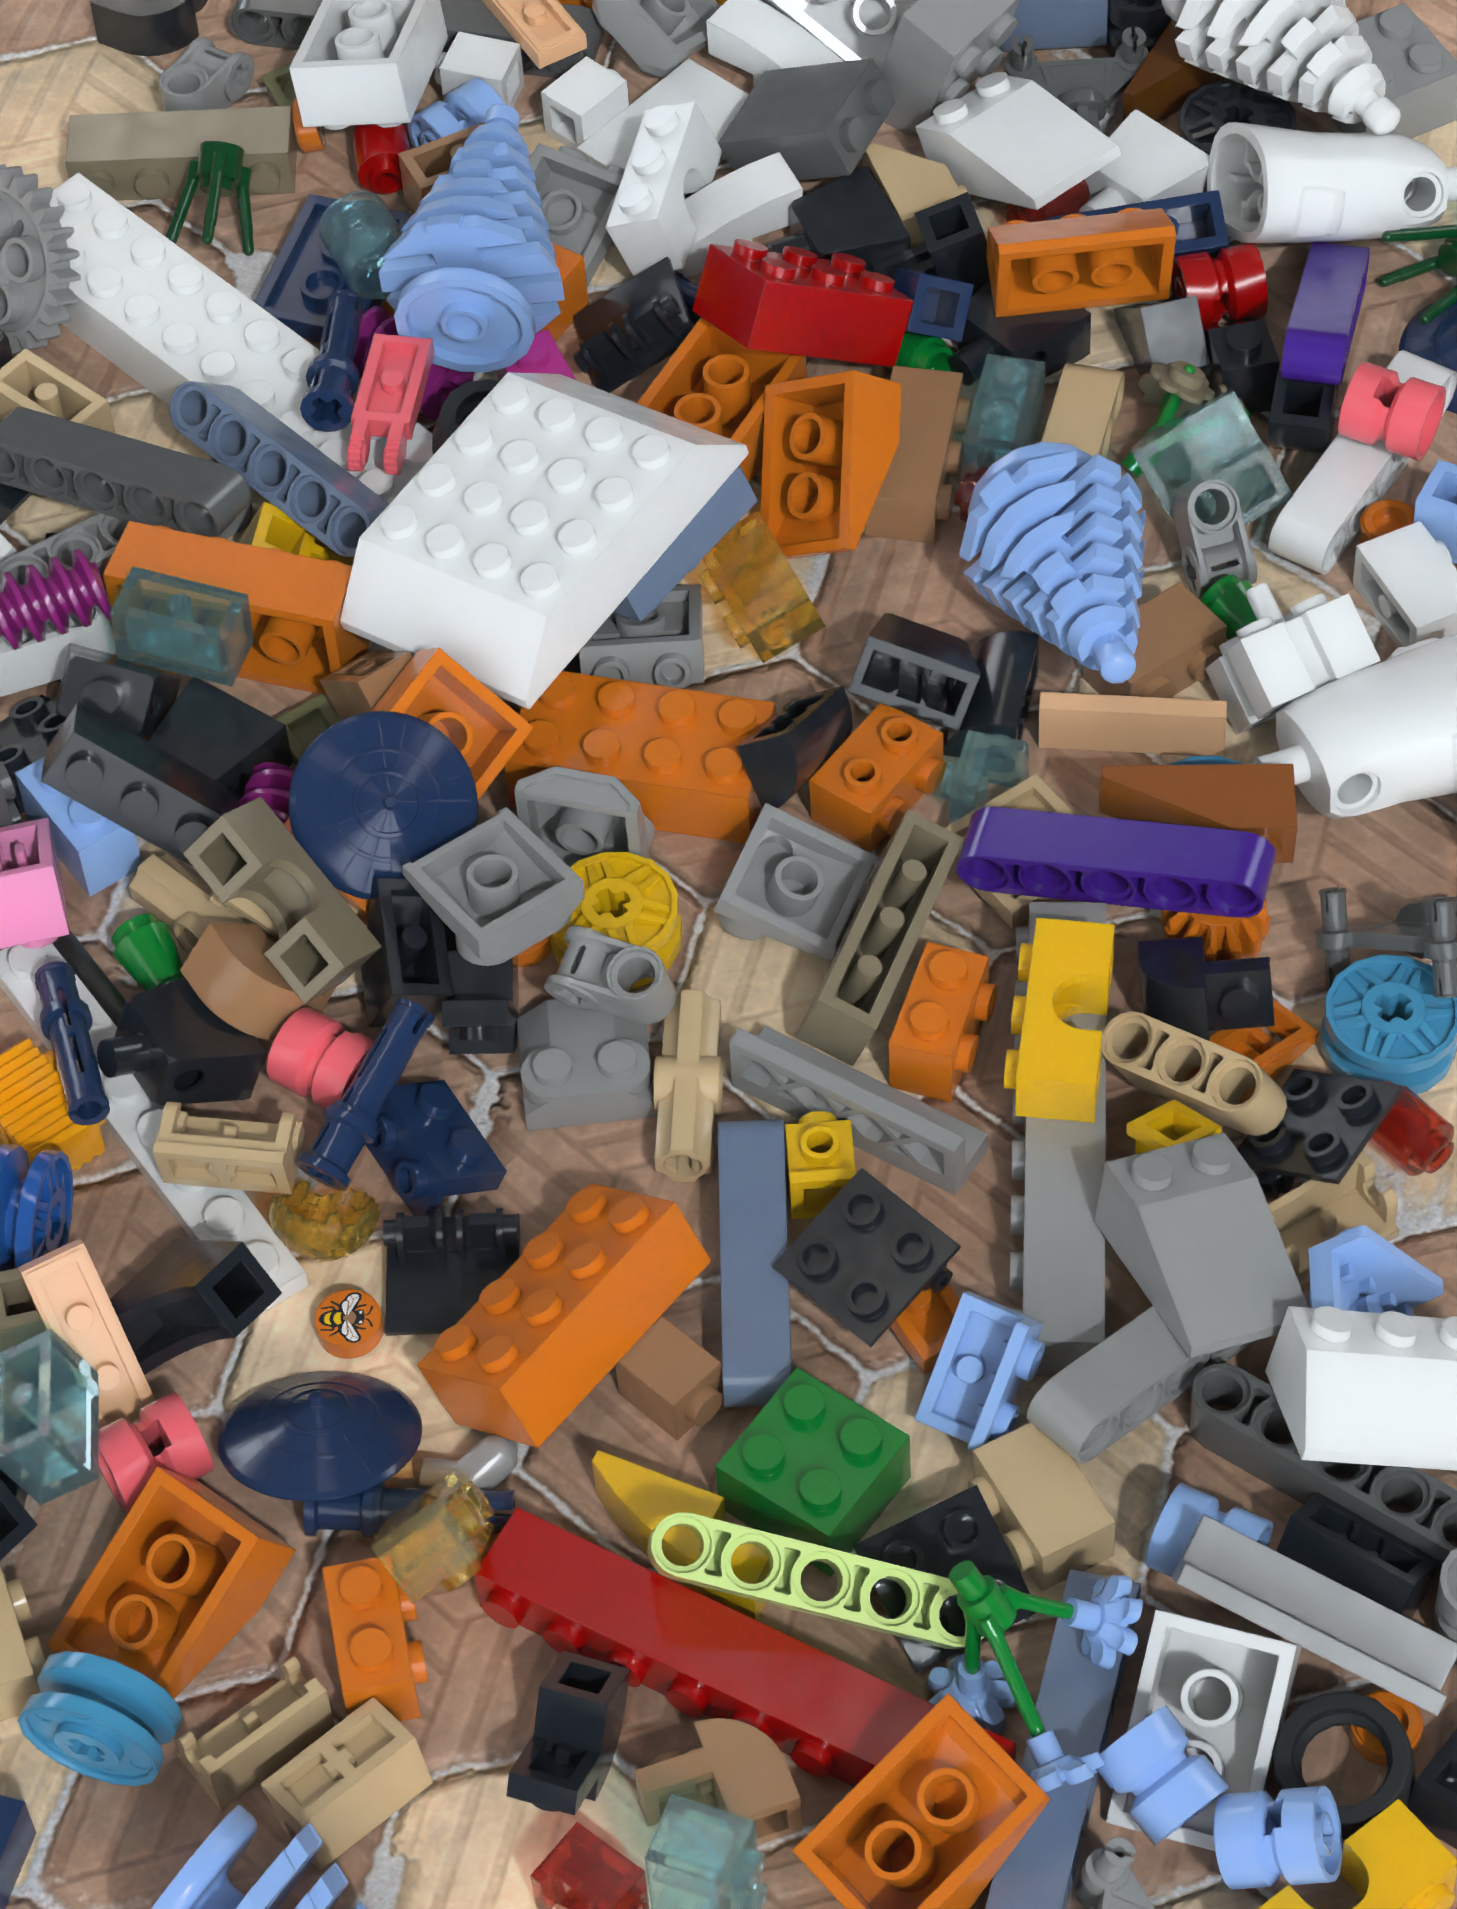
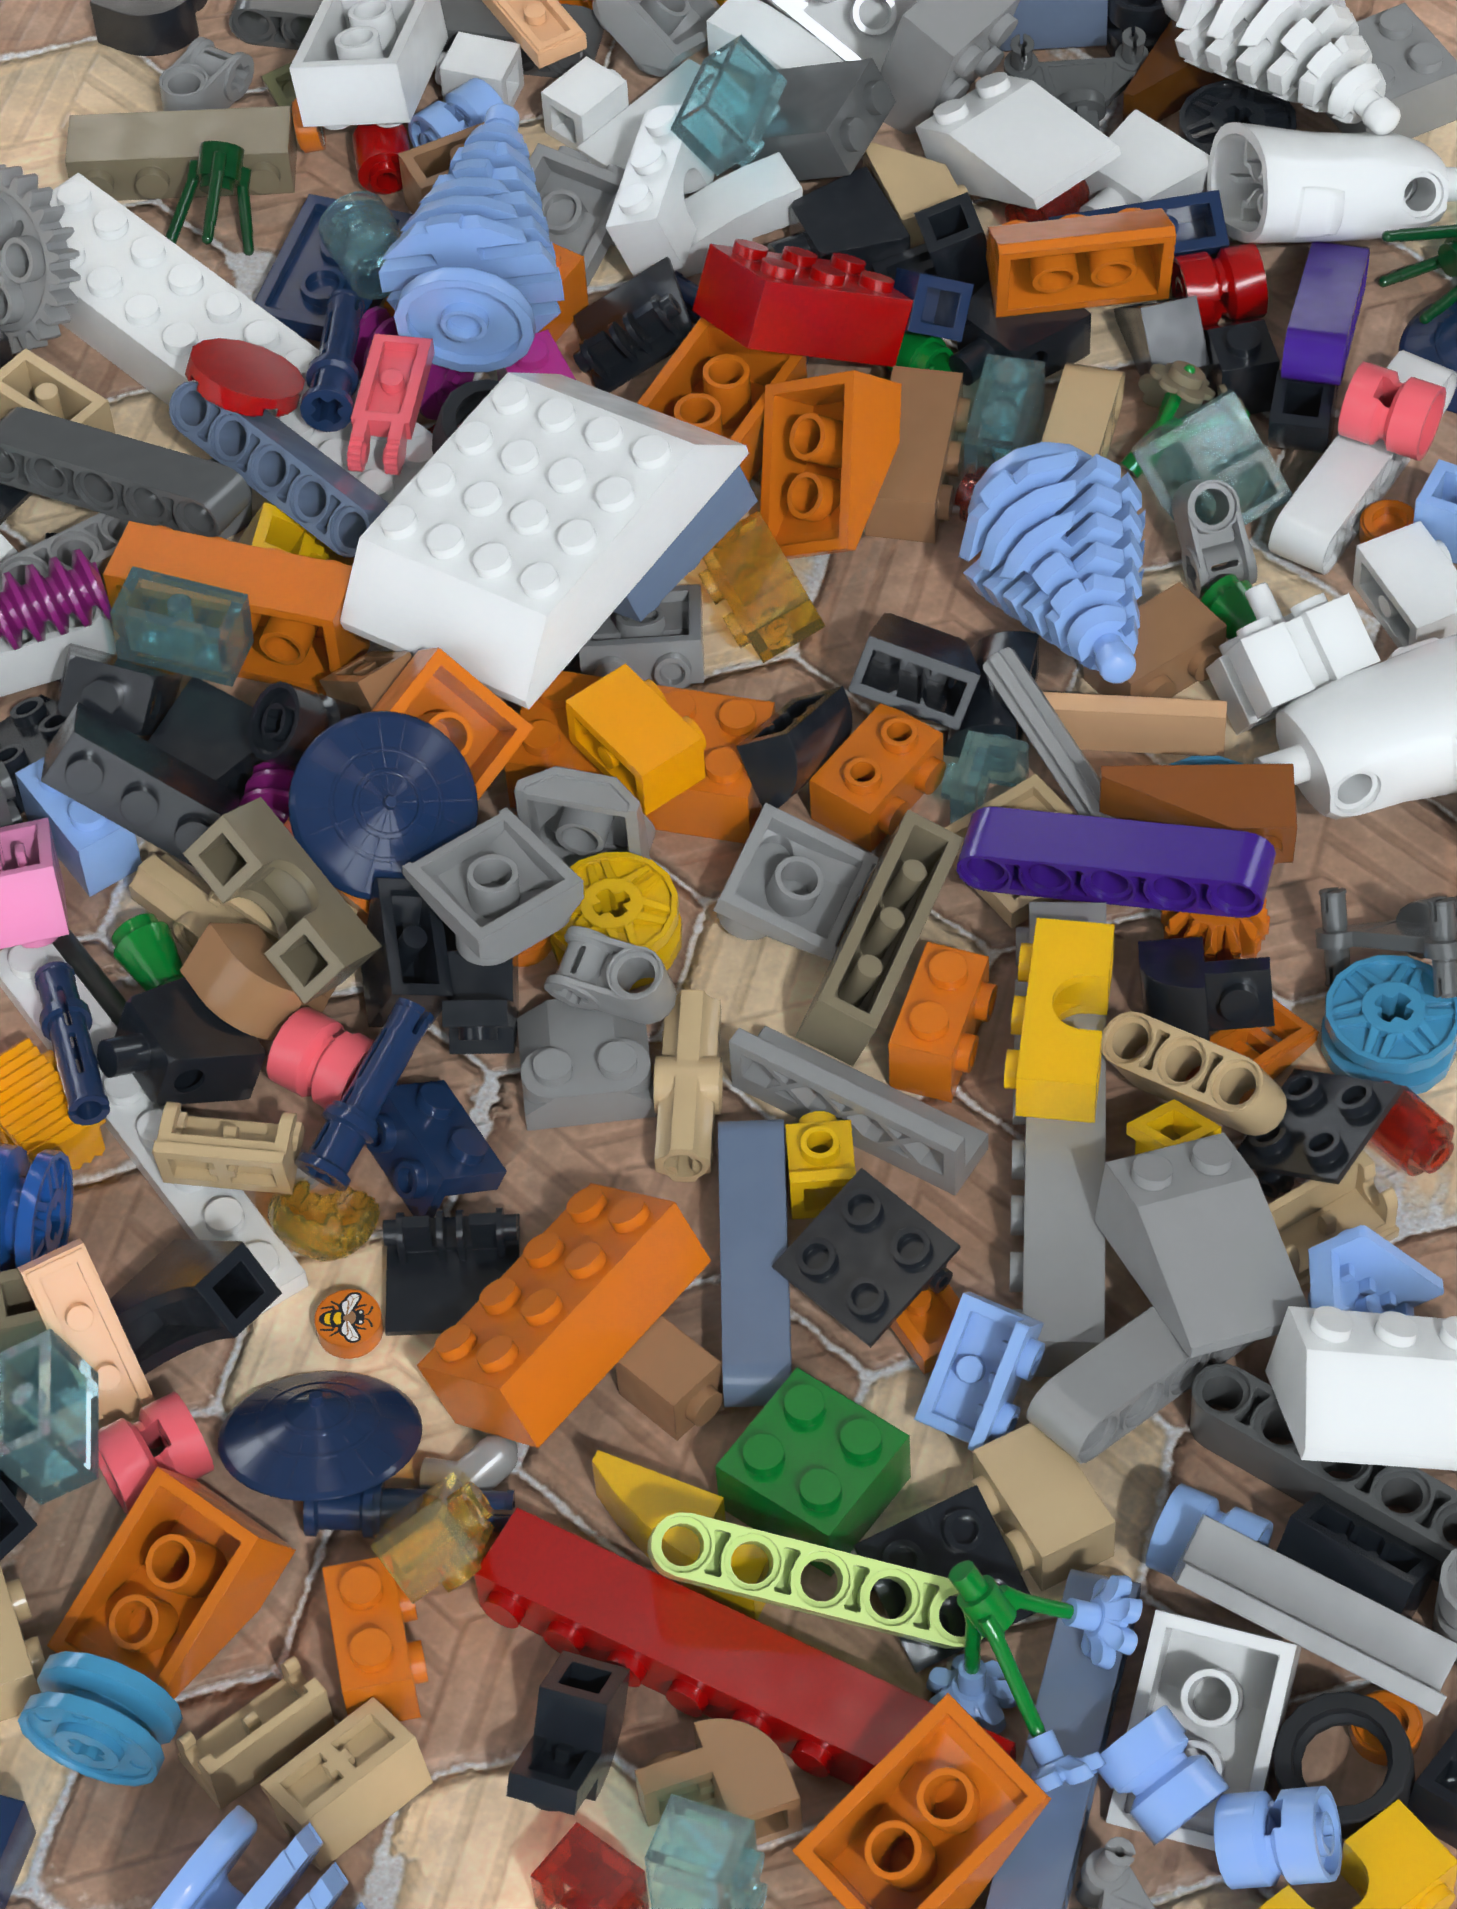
none -> red tile [185,338,305,417]
none -> black wheel [247,681,362,767]
none -> light orange brick [565,663,706,816]
none -> clear light blue brick [670,35,787,176]
none -> light grey axle [983,647,1116,819]

